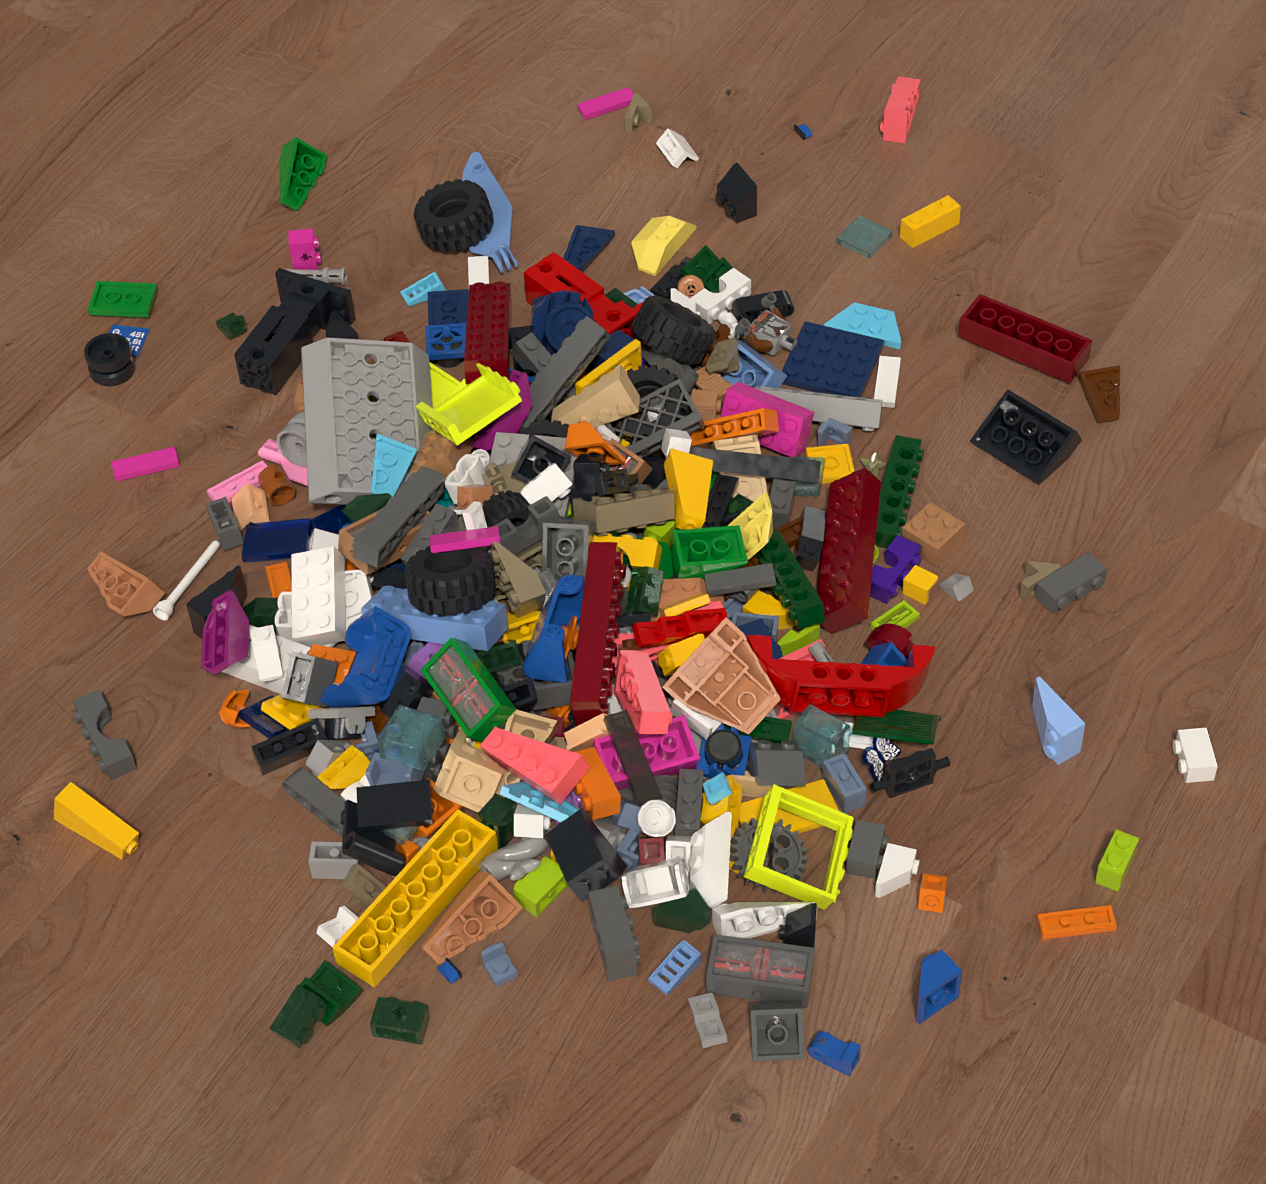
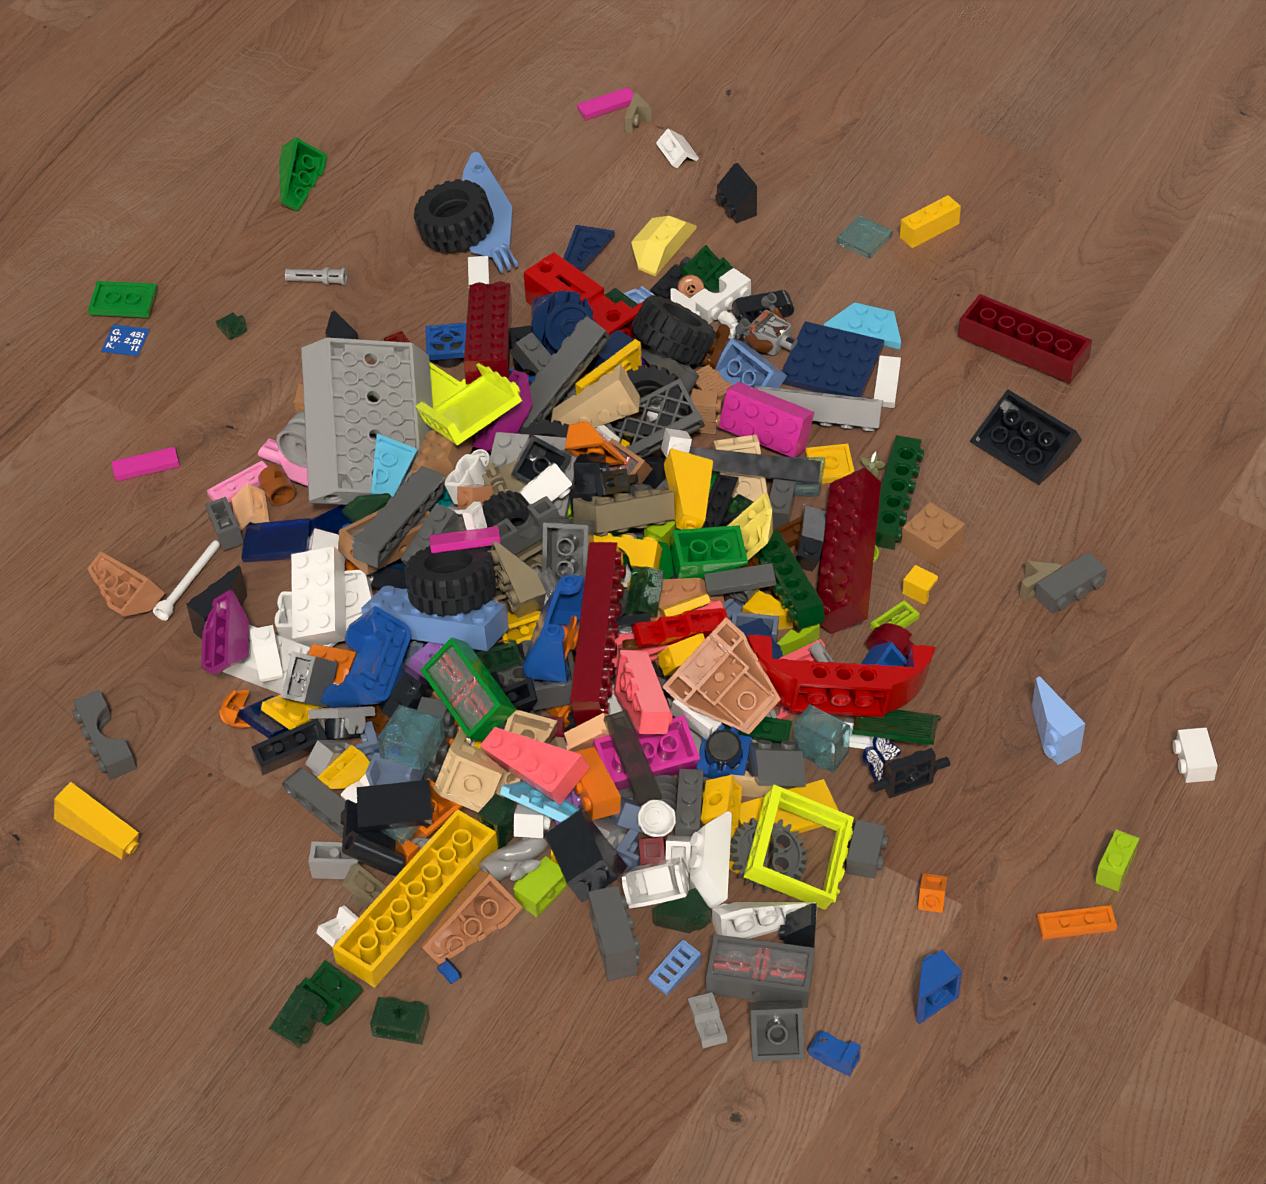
black wheel [84,333,135,386] -> none
black brick [234,268,356,396] -> none
clear green slope [243,598,279,633] -> none
orange tile [265,562,292,604] -> none
dark pink brick [288,228,321,270] -> none
medium azure slope [400,271,446,306] -> none
dark blue plate [428,289,469,338] -> none
sand blue bracket [481,942,518,988] -> none
orange brick [690,408,779,448] -> none
medium azure tile [703,772,732,805] -> none
dark tan slope [706,338,740,374] -> none
piece [794,124,812,140] -> none
sand blue bracket [817,418,852,446] -> none
sand blue panel [822,753,867,813] -> none
dark purple arch [870,535,922,604] -> none
white slope [875,843,920,898] -> none
coral wedge [880,76,921,143] -> none
light grey slope [939,573,974,601] -> none
reddish brown wing [1079,365,1120,423] -> none

